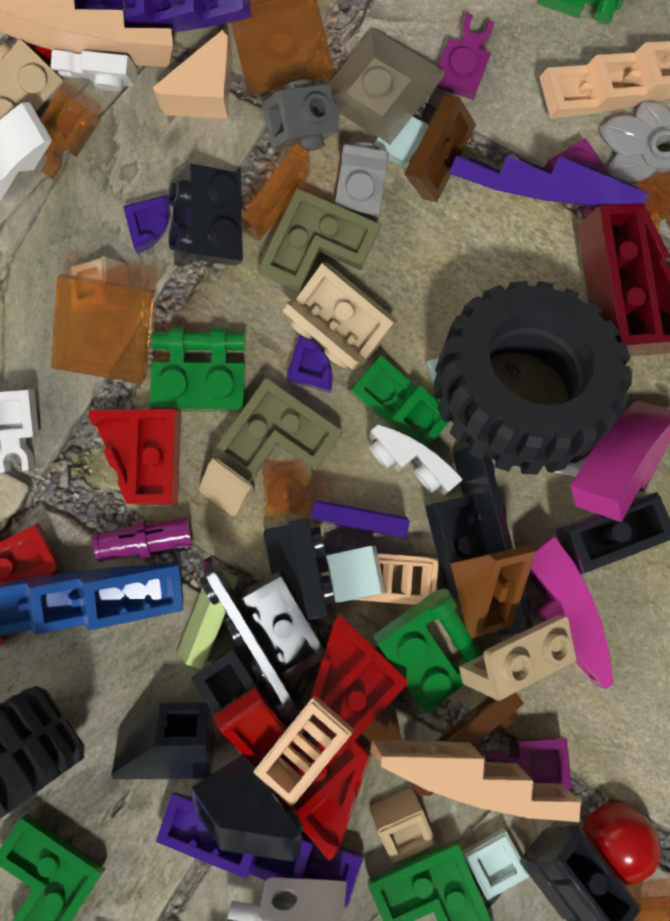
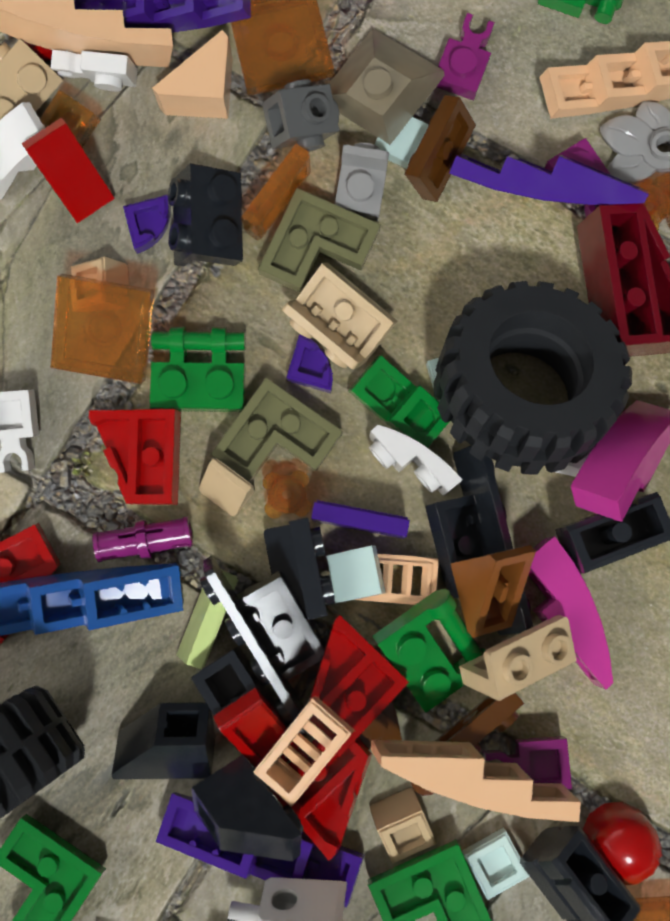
none -> red tile [21,118,115,223]

